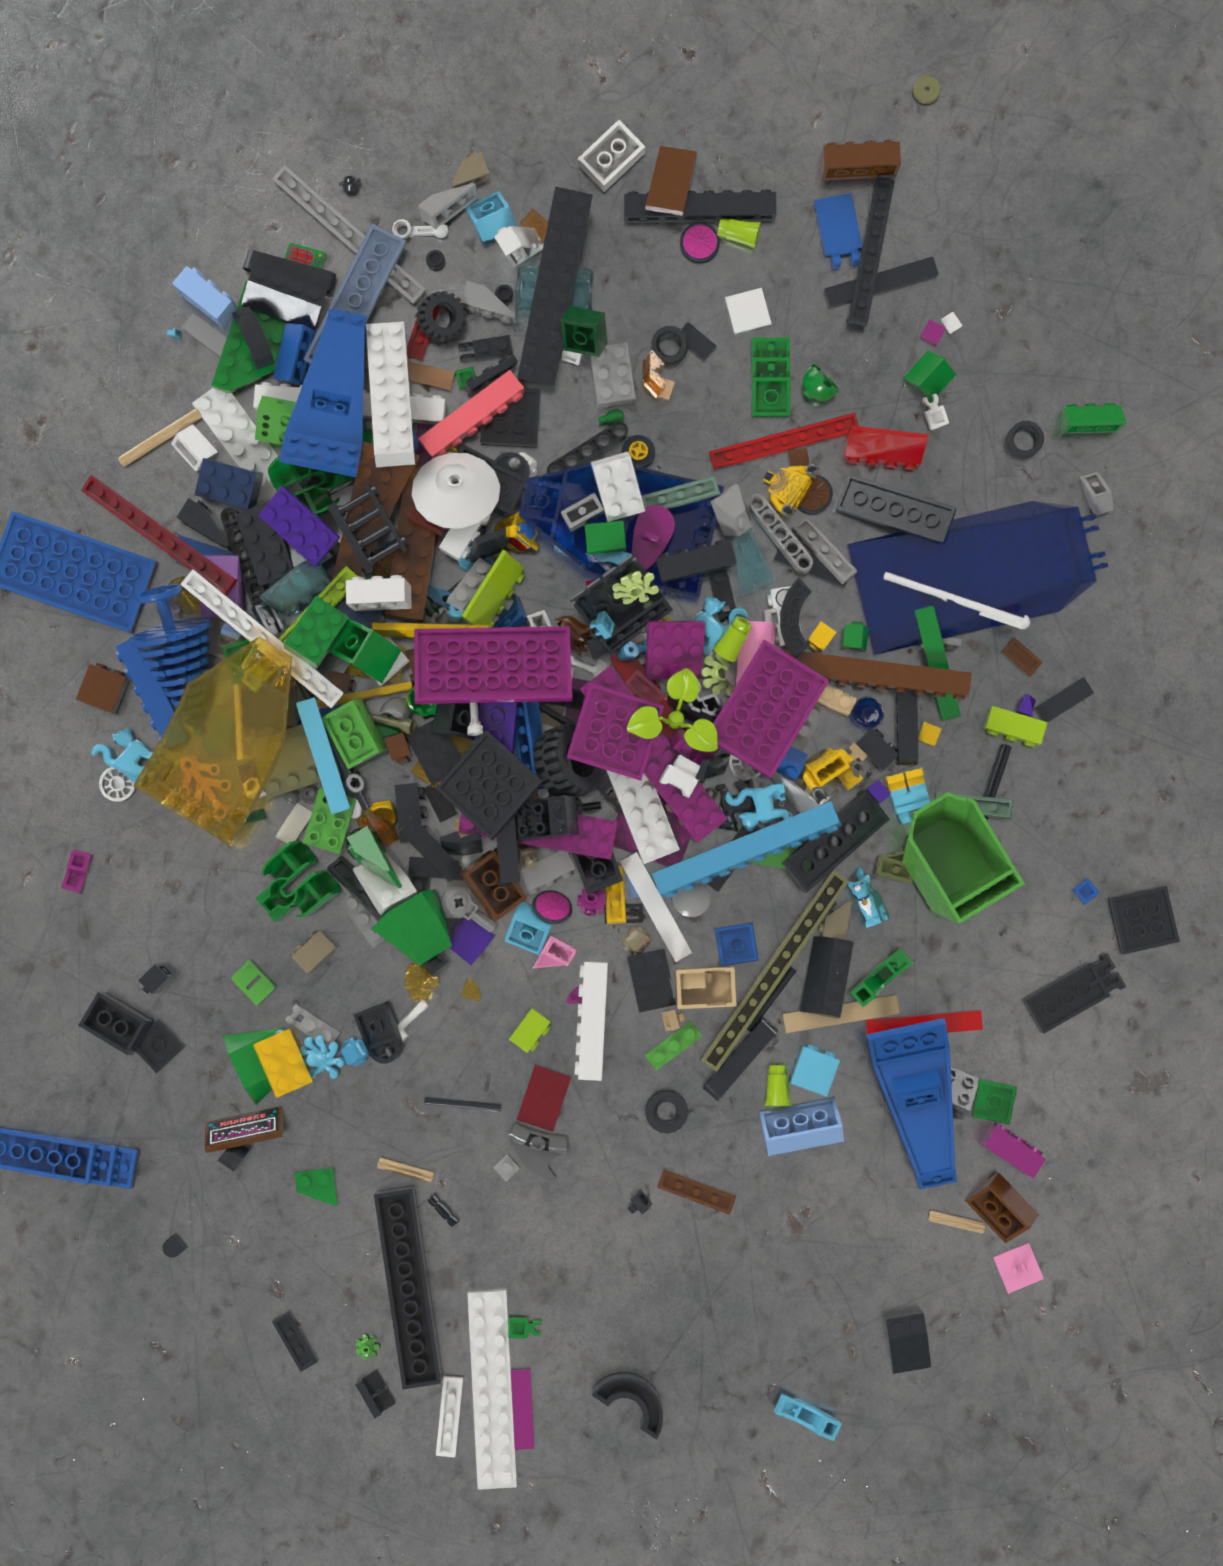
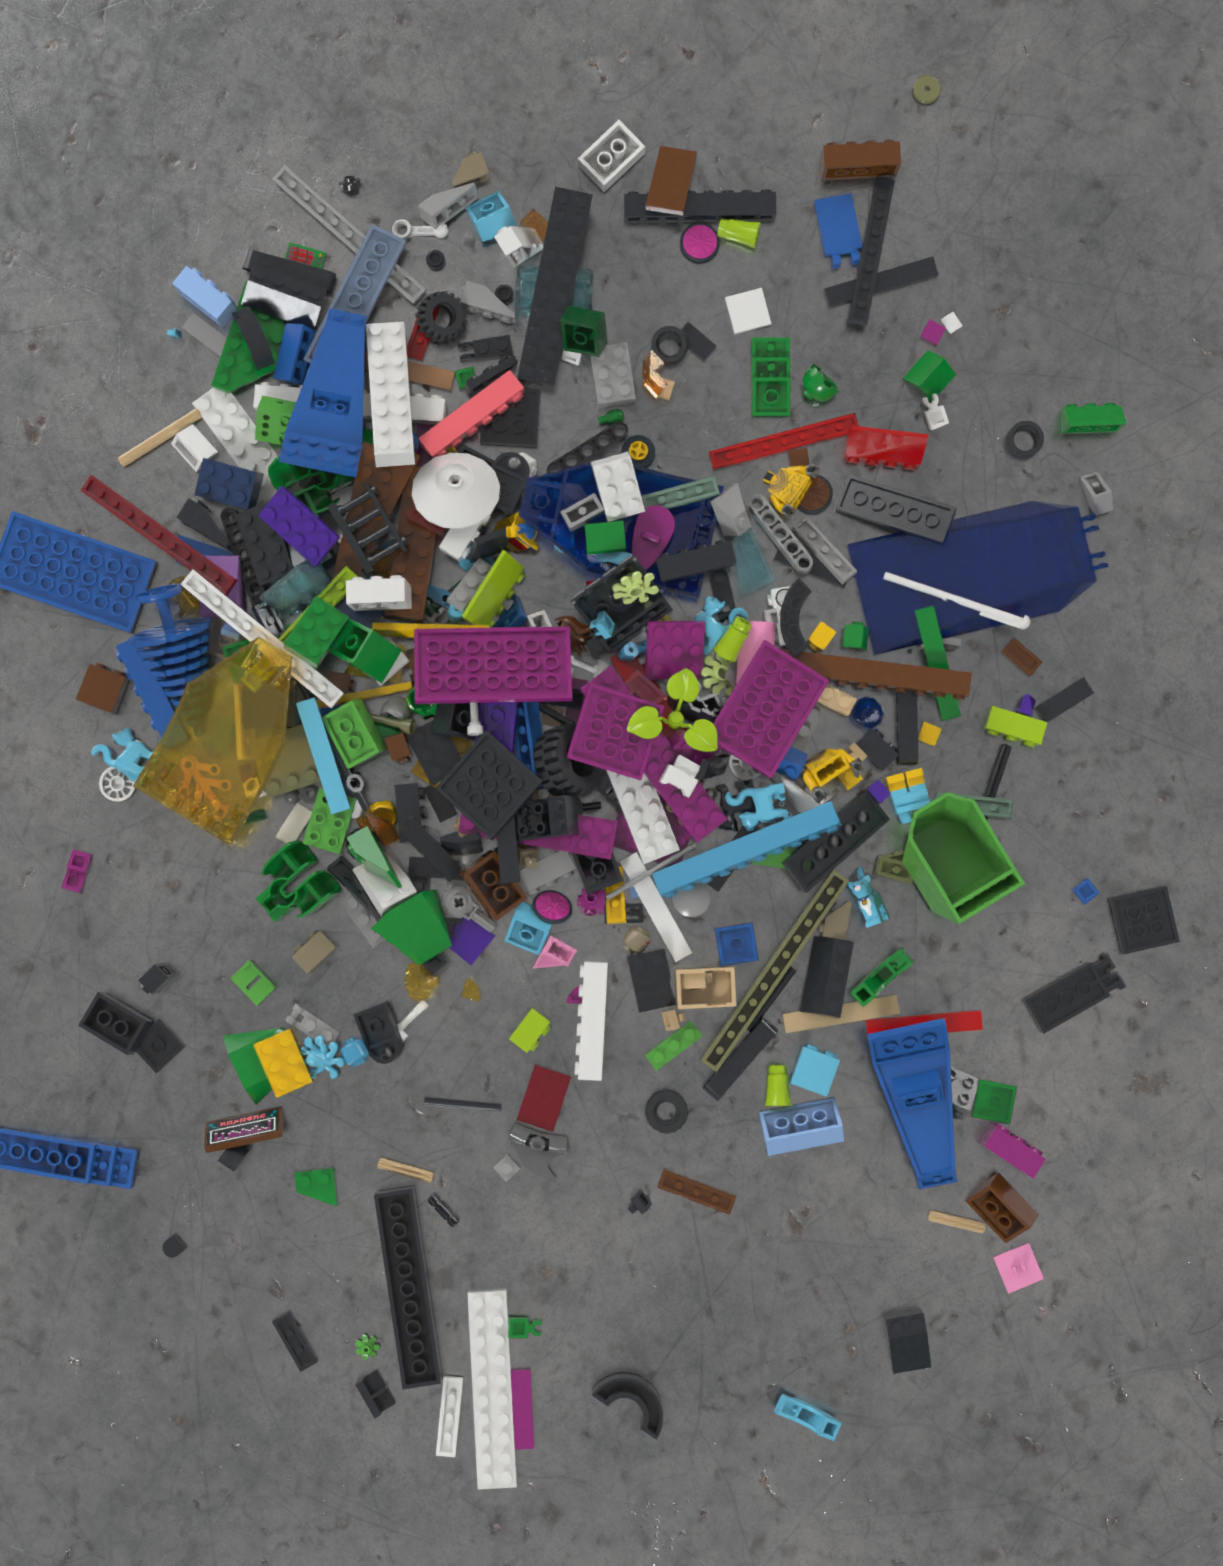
none -> light grey axle [605,843,697,900]

